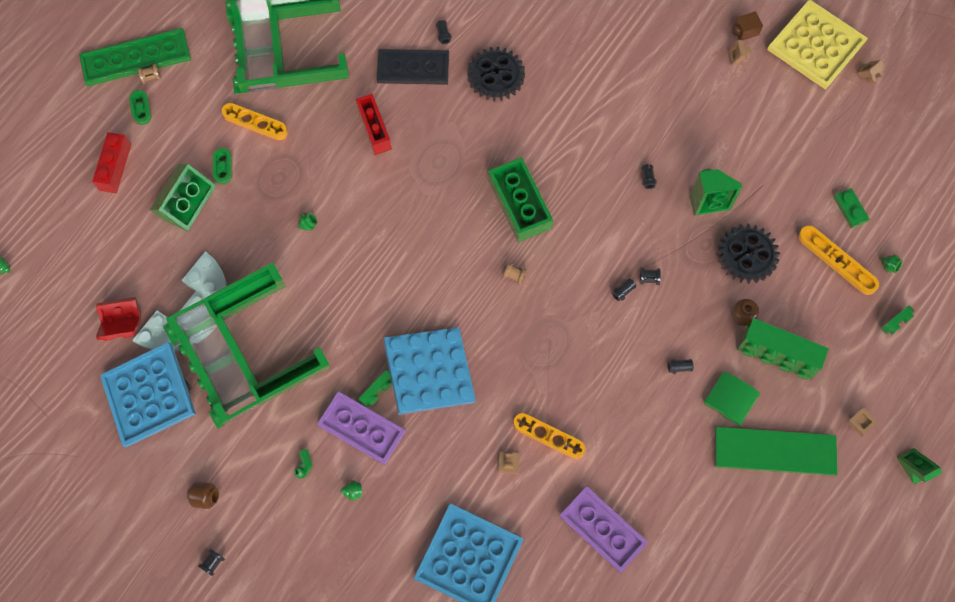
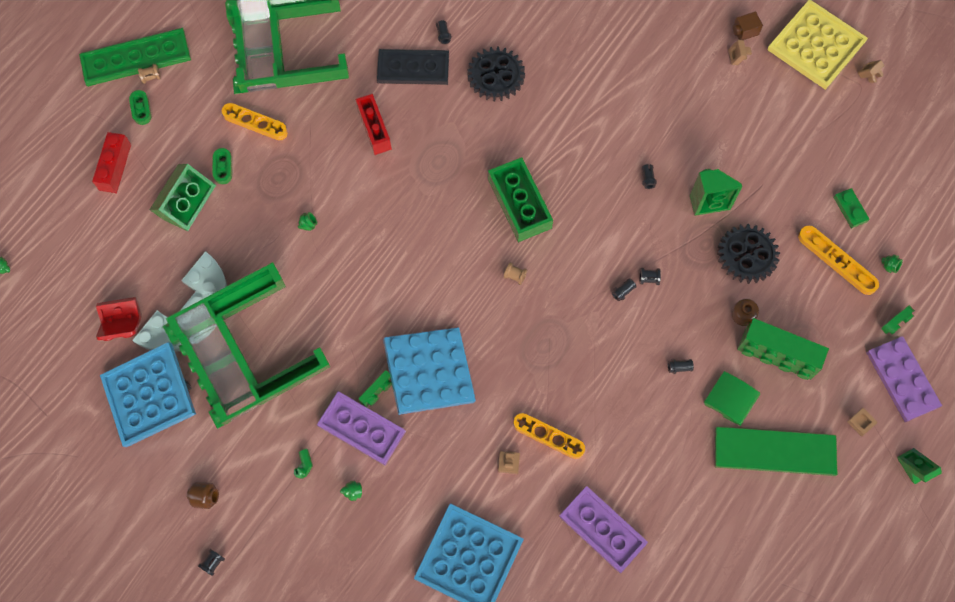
none -> medium lavender plate [867,336,942,422]

